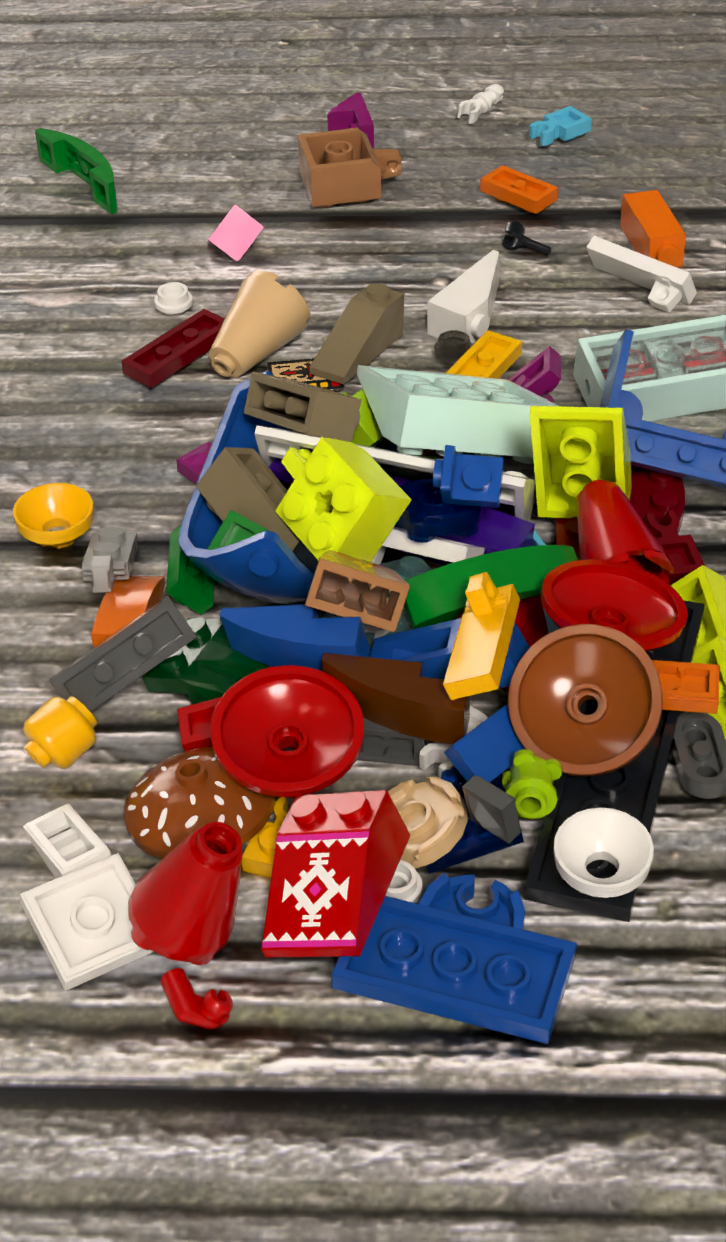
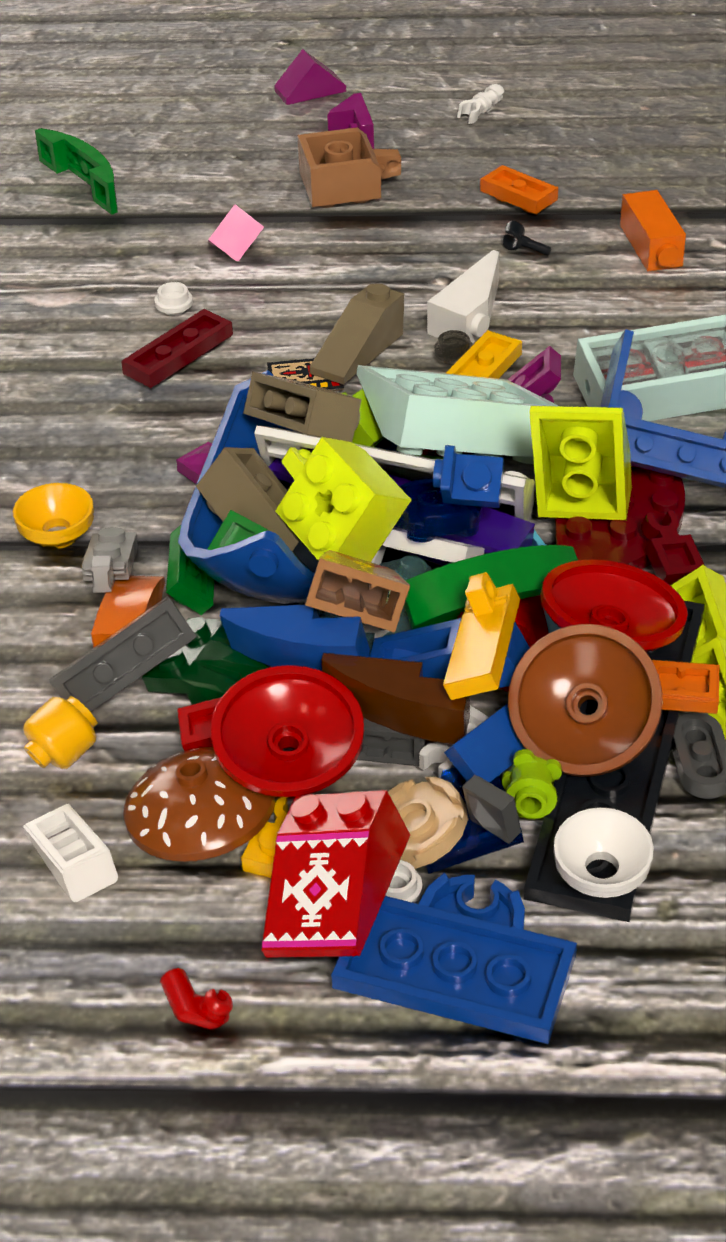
white plate [20,853,154,991] -> none
red cone [128,822,243,965] -> none
tan cone [209,270,310,378] -> none
medium azure plate [529,106,592,146] -> none
red cone [576,480,674,584] -> none
white hinge [586,236,697,313] -> none
none -> magenta slope [274,49,346,105]

